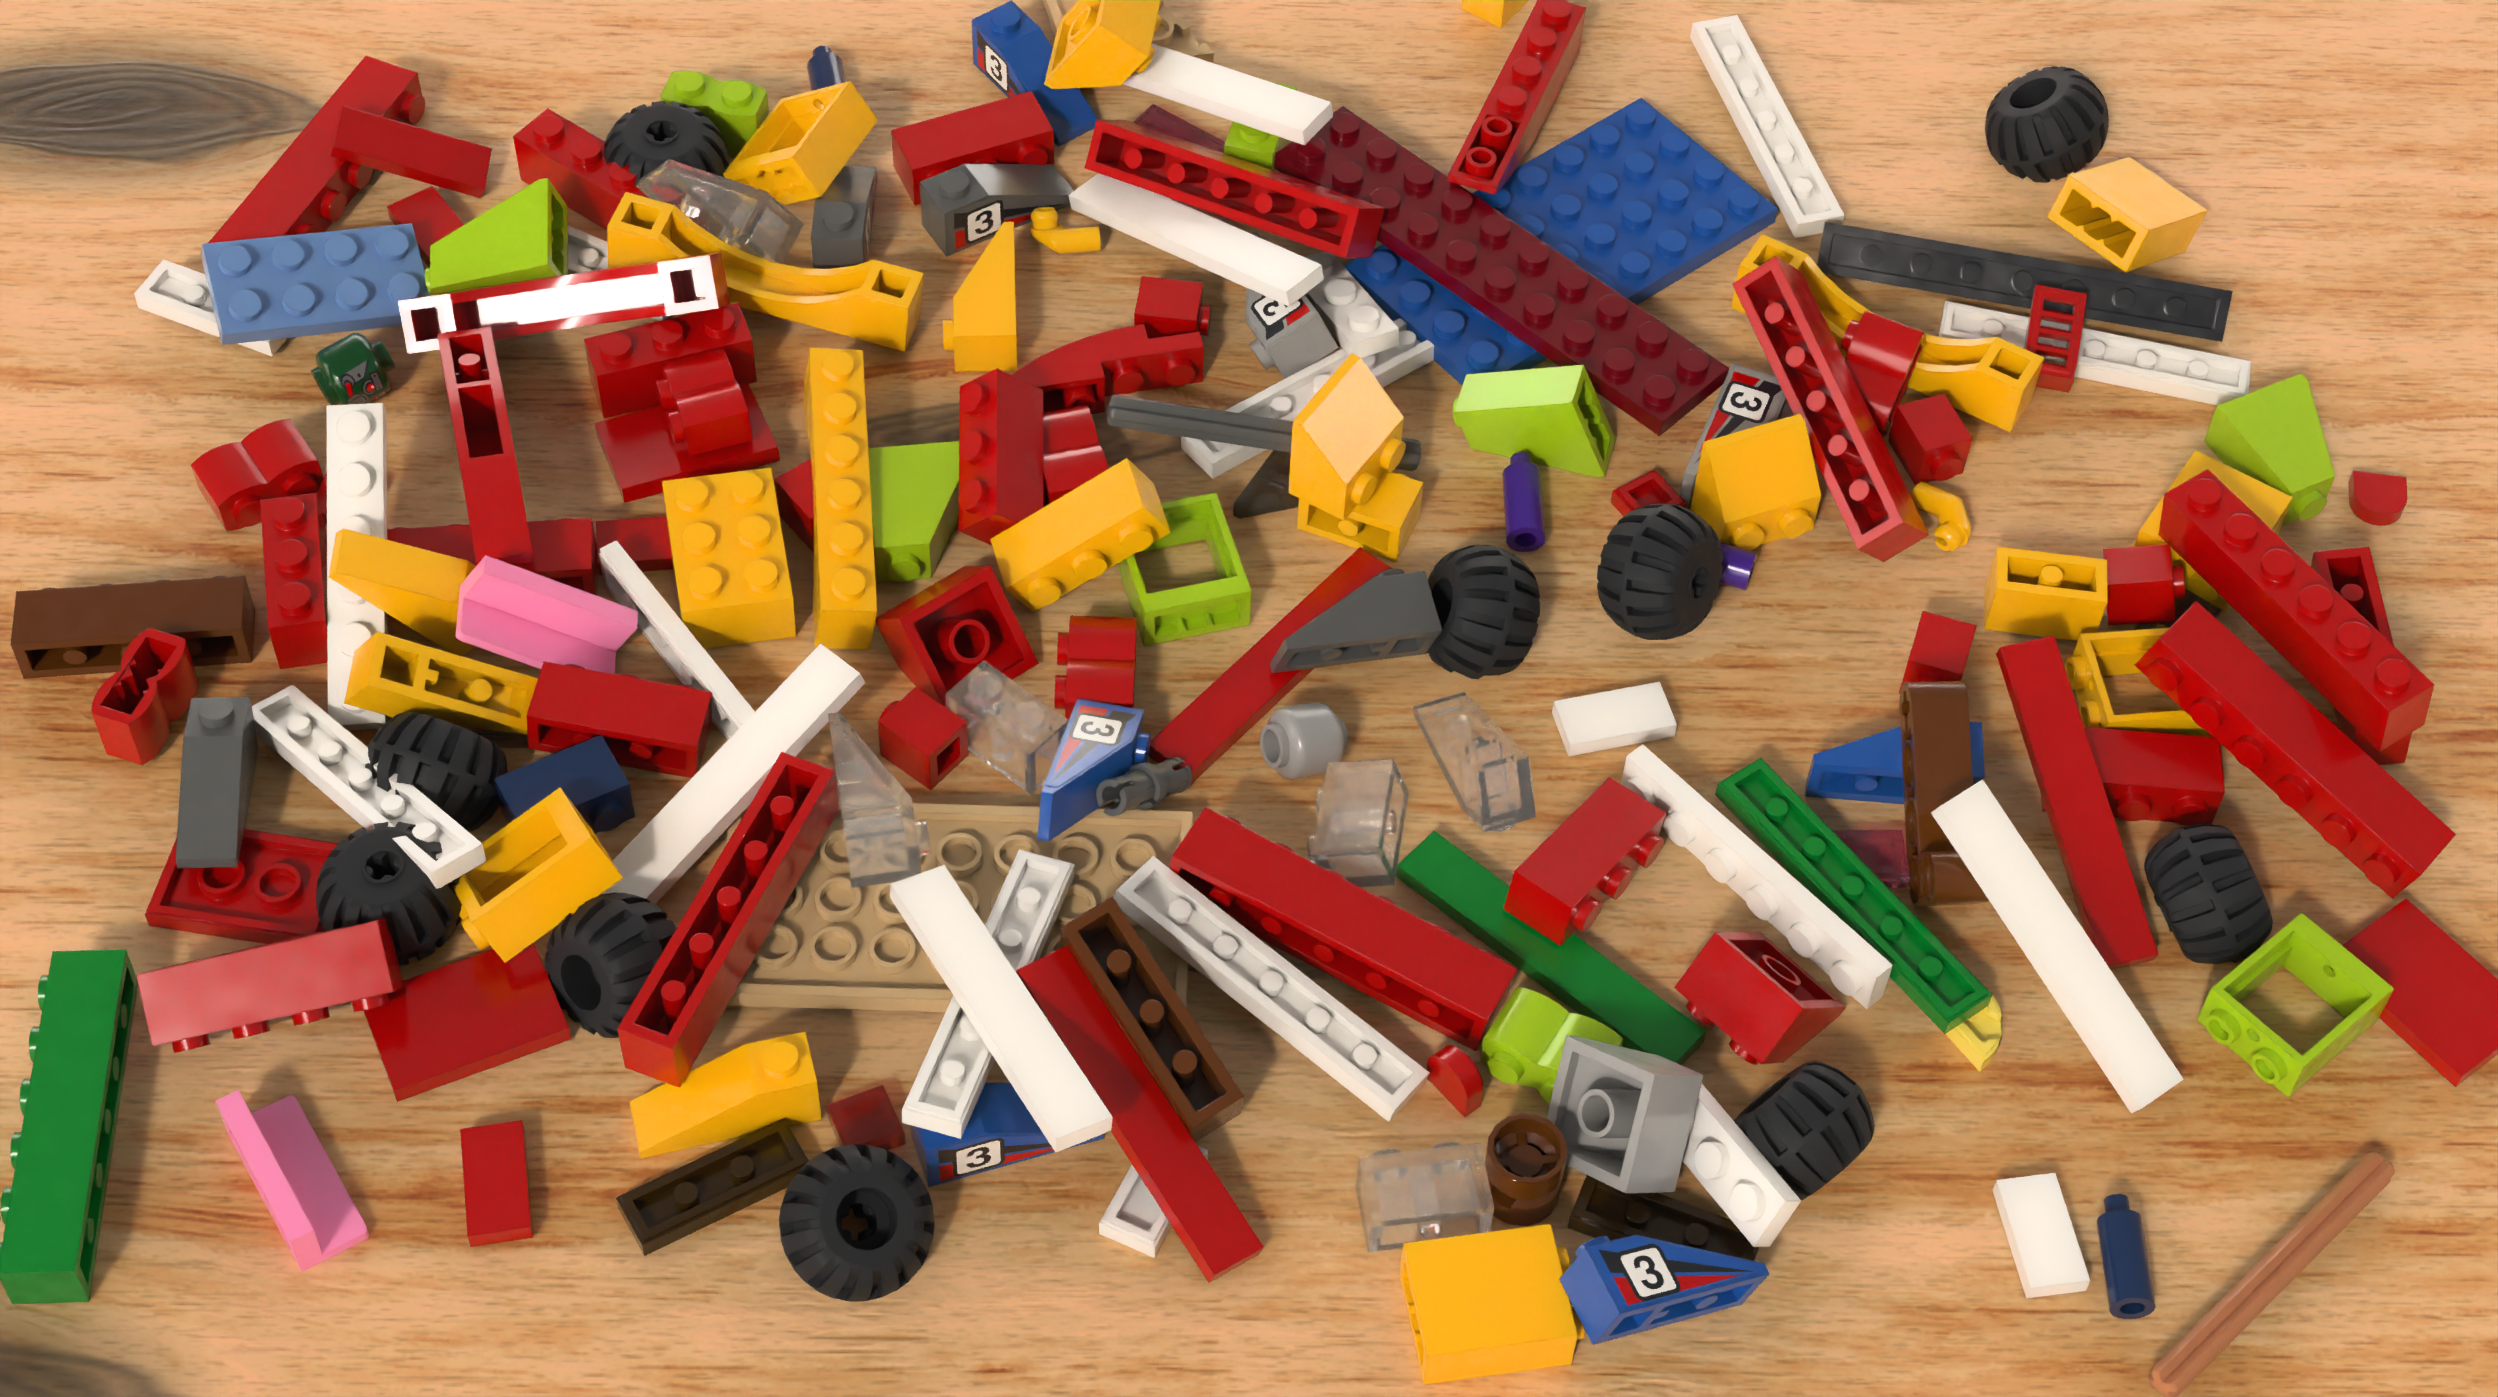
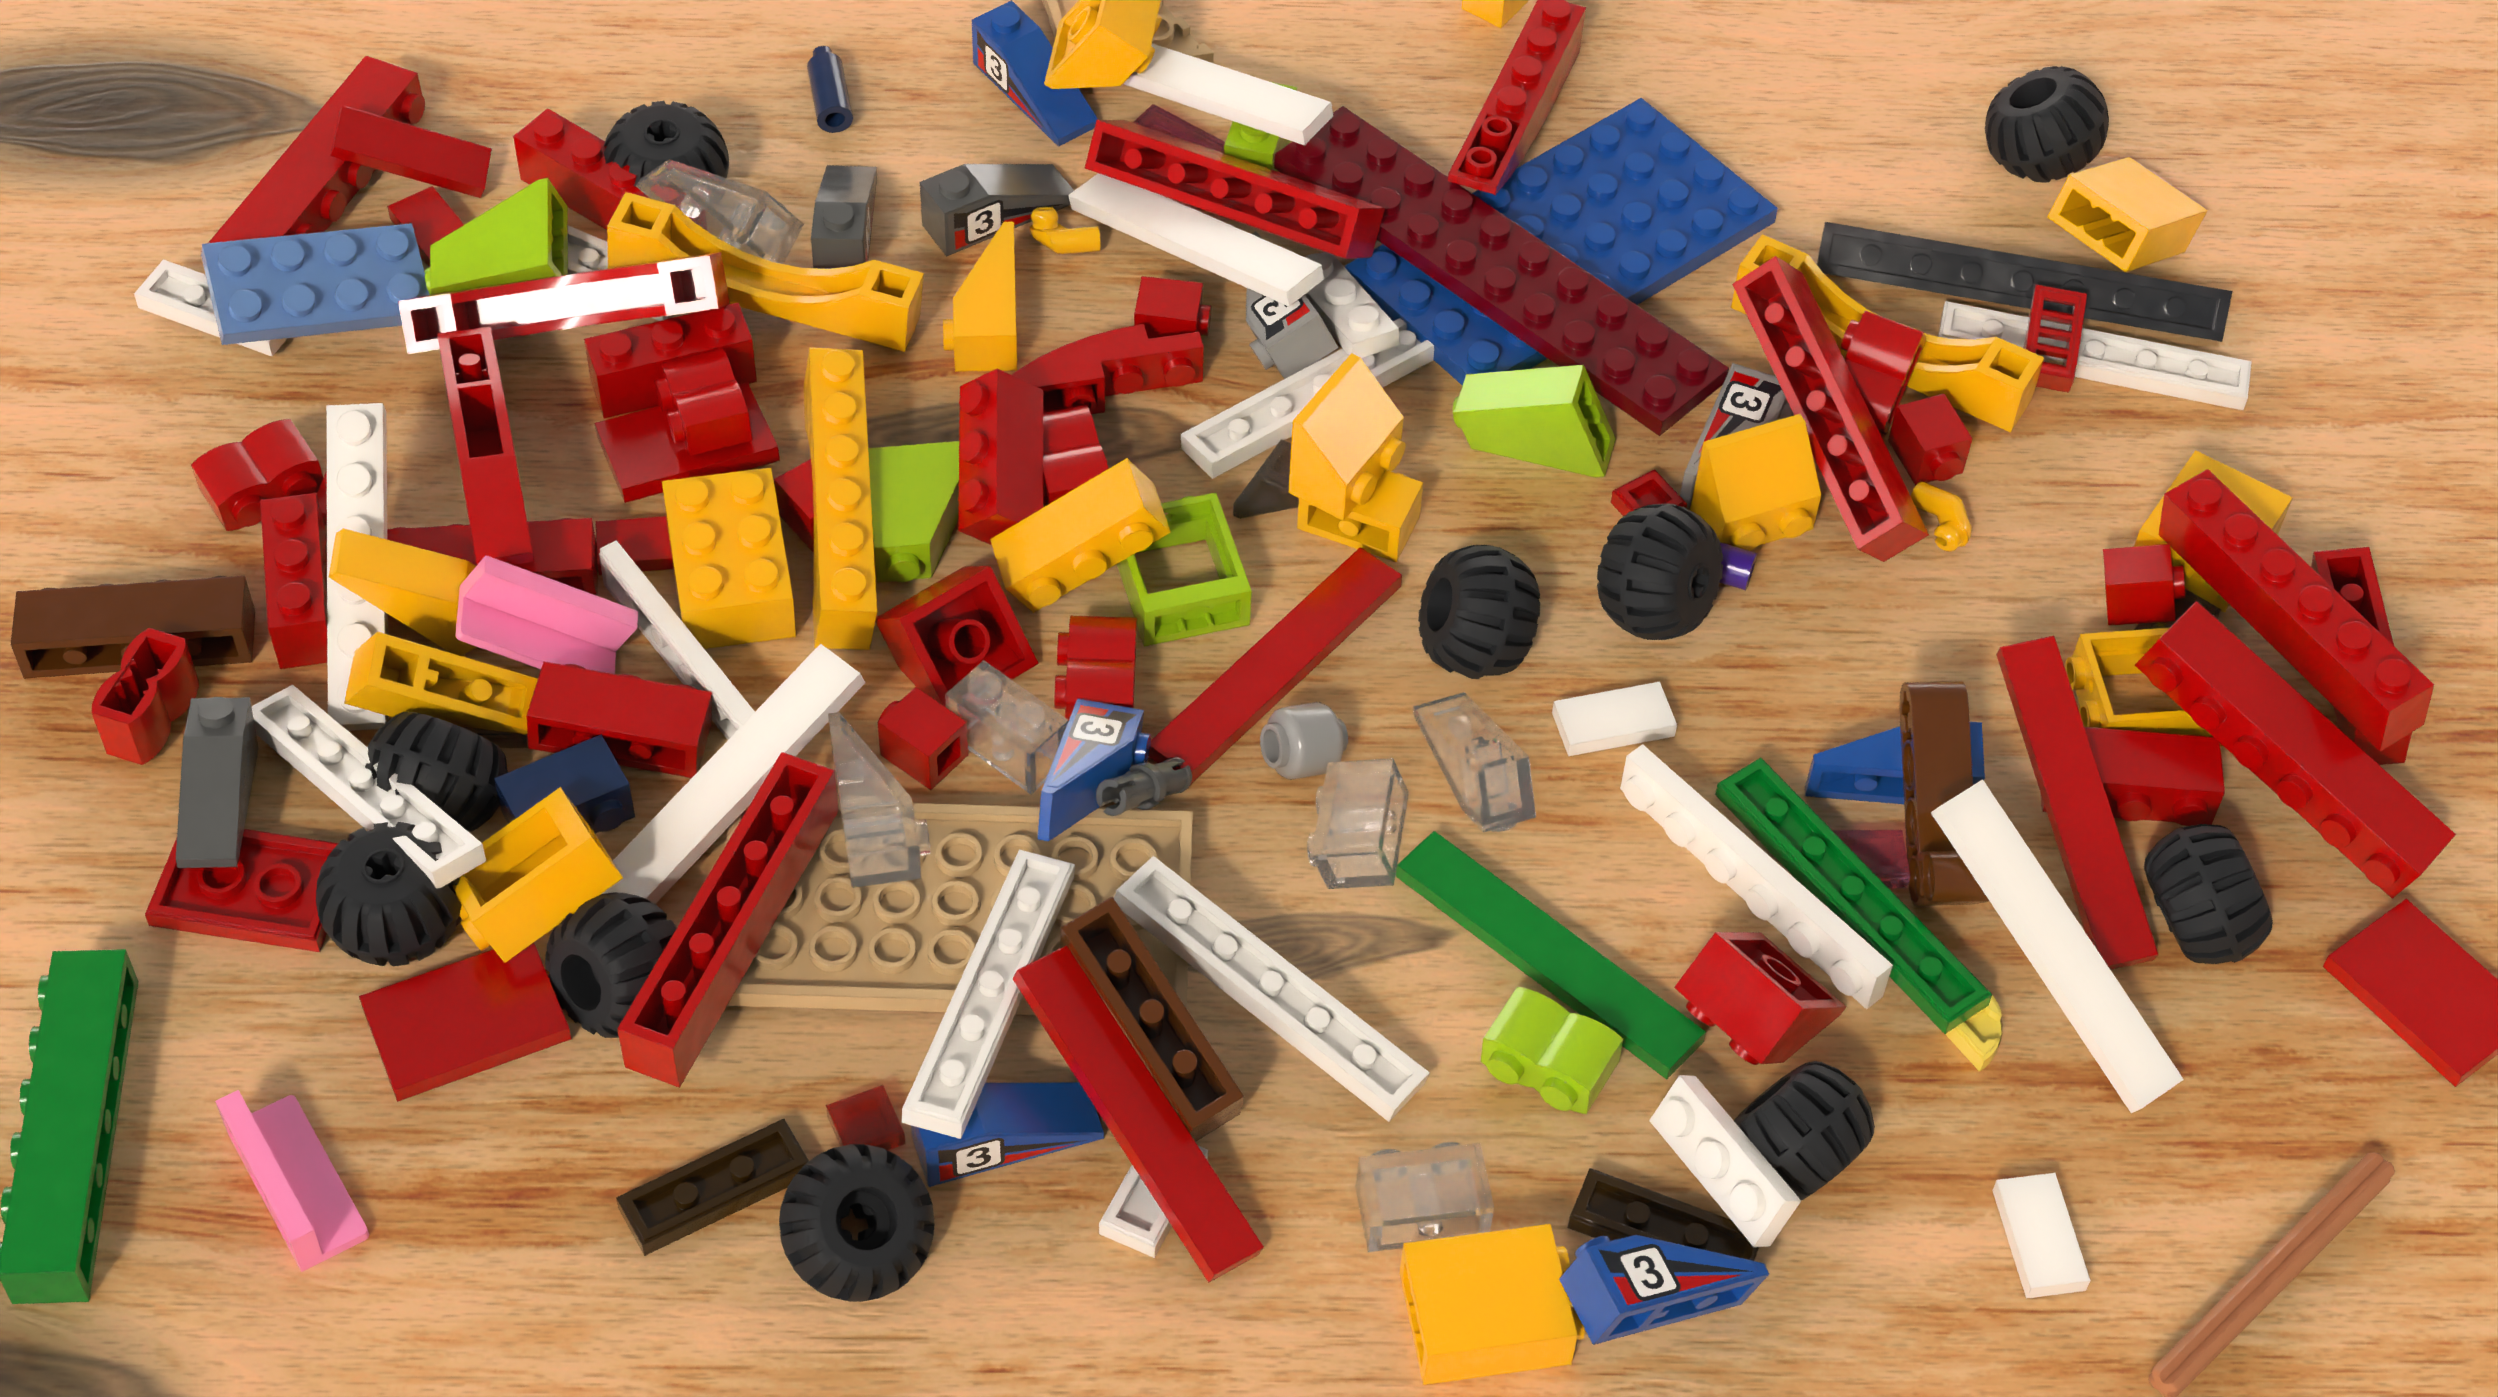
brick [136,918,404,1053] -> none
dark green head [311,333,396,405] -> none
red tile [460,1120,533,1247] -> none
yellow slope [630,1032,822,1159] -> none
lime brick [660,70,769,158] -> none
yellow window [723,81,878,213] -> none
white tile [890,865,1112,1152] -> none
red brick [891,91,1054,206] -> none
dark grey axle [1107,395,1422,471] -> none
red brick [1169,807,1517,1052] -> none
dark grey slope [1269,569,1442,673] -> none
red tile [1426,1045,1483,1118] -> none
reddish brown wheel [1480,1113,1567,1226] -> none
dark purple cylinder [1502,452,1545,552] -> none
red brick [1503,777,1666,946] -> none
light grey slope [1546,1035,1704,1193] -> none
white plate [1690,15,1845,238] -> none
red brick [1899,611,1977,694] -> none
yellow brick [1984,546,2108,641] -> none
dark blue cylinder [2097,1194,2156,1319] -> none
lime window [2197,913,2394,1098] -> none
lime slope [2204,373,2335,526] -> none
red tile [2348,470,2407,526] -> none

